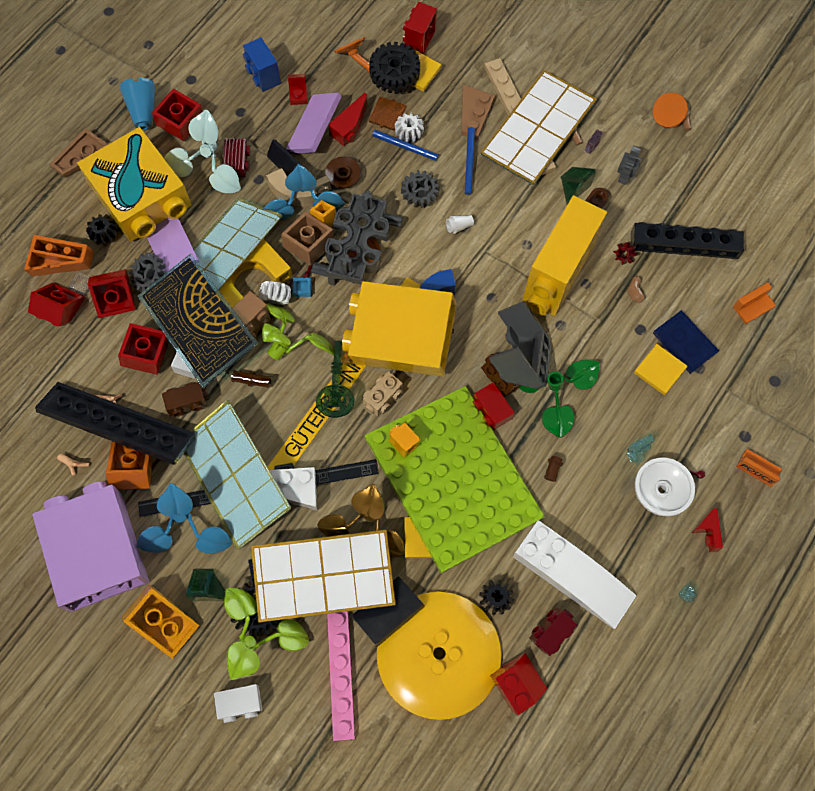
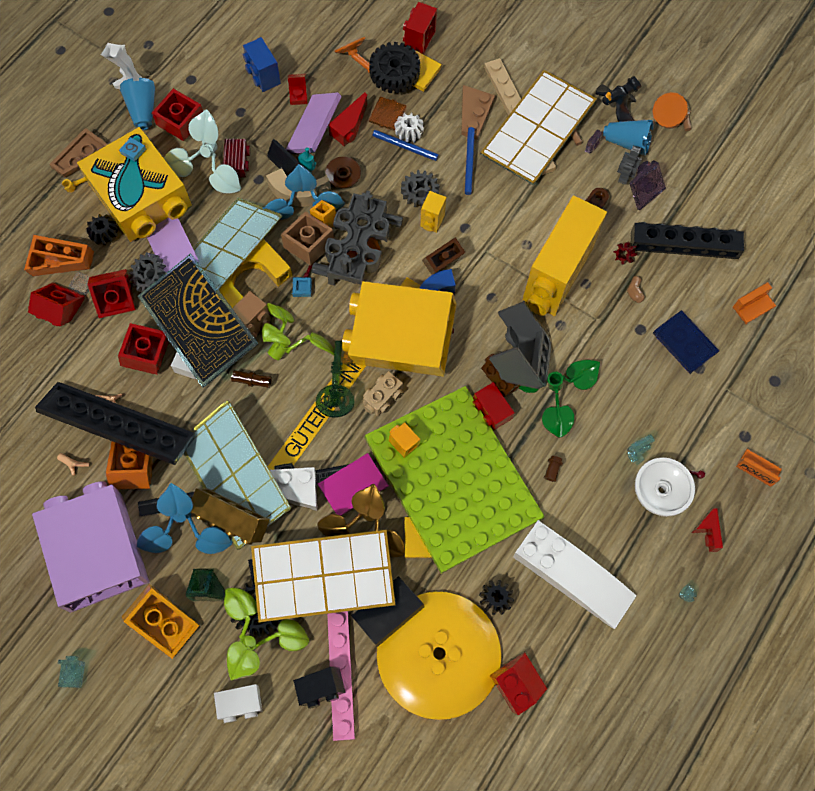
reddish brown brick [162,382,209,417] -> none
white gear [259,281,291,305] -> none
white cone [446,215,474,234] -> none
dark red brick [529,608,577,656] -> none
clear green slope [560,167,596,205] -> none
yellow tile [634,344,687,396] -> none
none -> clear light blue bracket [58,656,85,688]
none -> yellow hand [62,177,86,193]
none -> white animal [100,43,142,89]
none -> dark azure tile [119,137,146,162]
none -> pearl gold brick [191,488,270,545]
none -> black brick [293,667,346,709]
none -> teal piece [298,147,316,172]
none -> dark pink tile [318,453,389,516]
none -> yellow brick [420,191,447,233]
none -> reddish brown brick [422,237,466,275]
none -> black animal [596,76,642,122]
none -> dark azure cone [603,120,654,156]
none -> slope [629,160,666,210]

